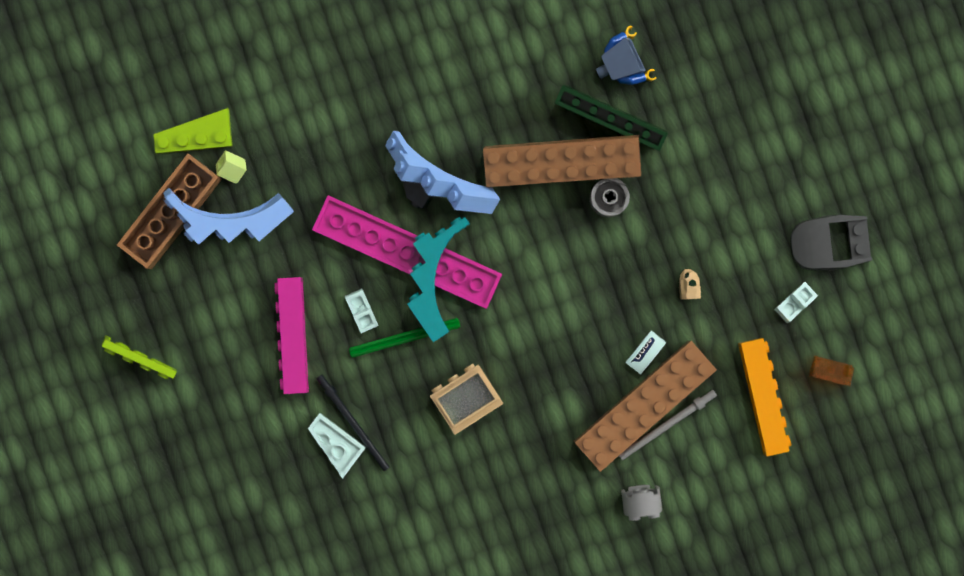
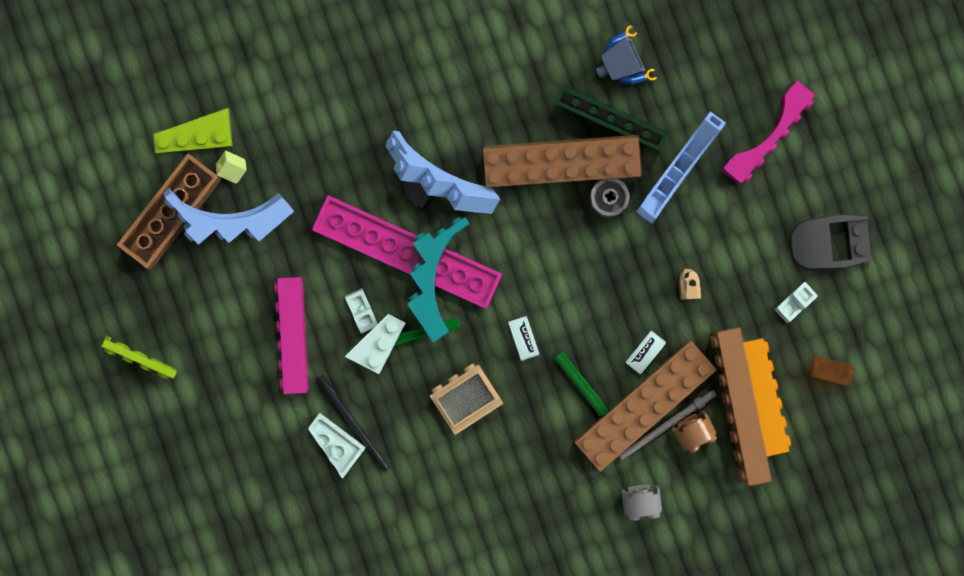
none -> light aqua wing [345,314,406,374]
none -> light aqua slope [508,316,539,361]
none -> green axle [555,352,609,416]
none -> light blue arch [637,112,725,223]
none -> medium nougat brick [672,411,717,453]
none -> medium nougat brick [710,328,772,486]
none -> dark pink arch [721,80,815,185]

